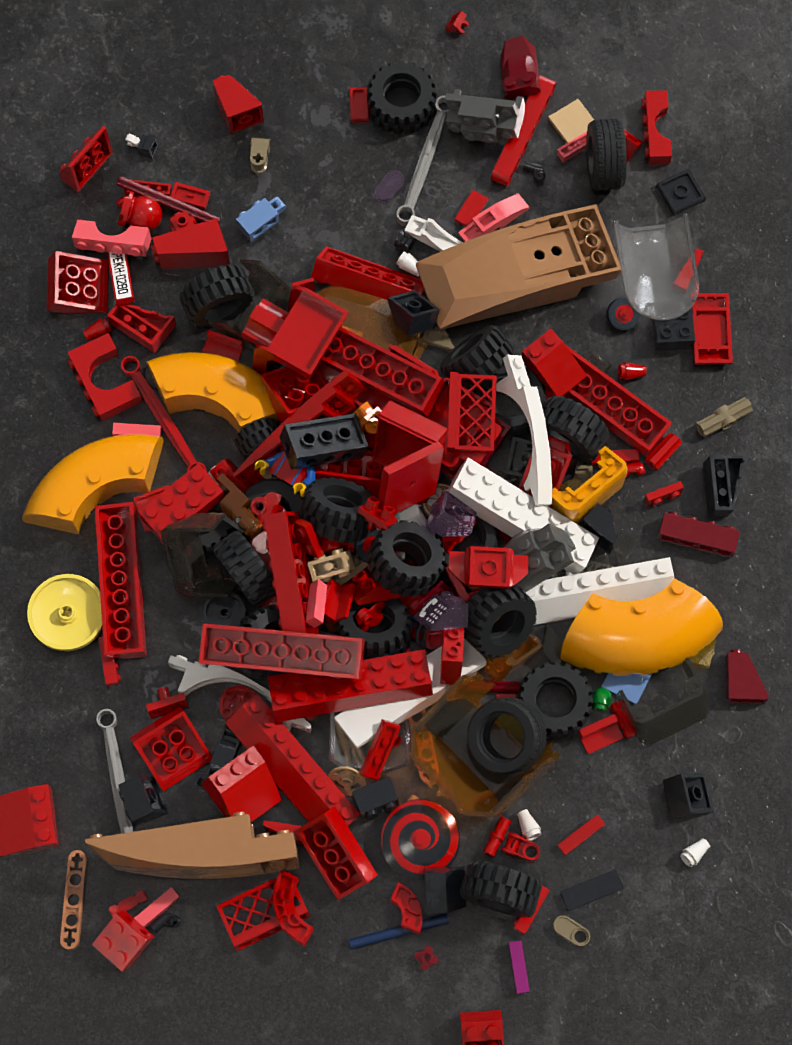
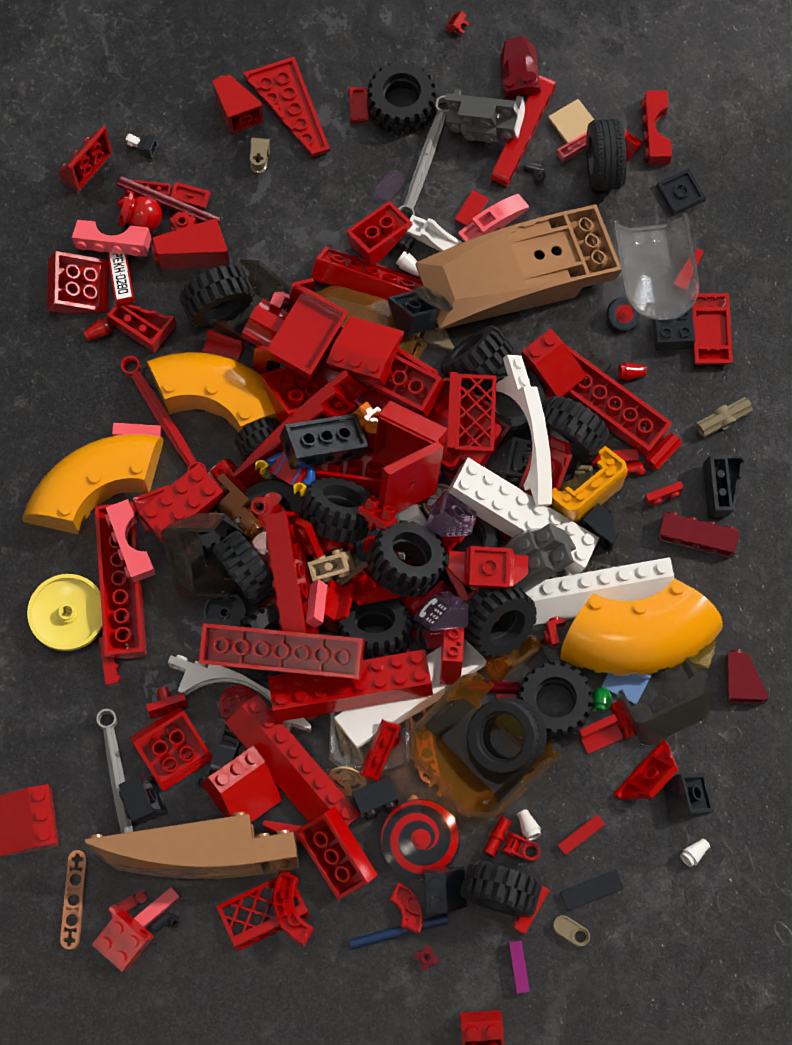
red arch [67,333,143,421] -> none
medium blue brick [236,197,286,242] -> none
red plate [355,602,386,632] -> none
none -> coral arch [105,499,156,582]
none -> red wing [243,57,330,157]
none -> coral piece [270,292,290,308]
none -> red slope [326,316,404,386]
none -> red slope [346,200,413,266]
none -> clear smoke slope [415,286,453,312]
none -> red bracket [543,617,567,648]
none -> red wing [613,739,679,800]

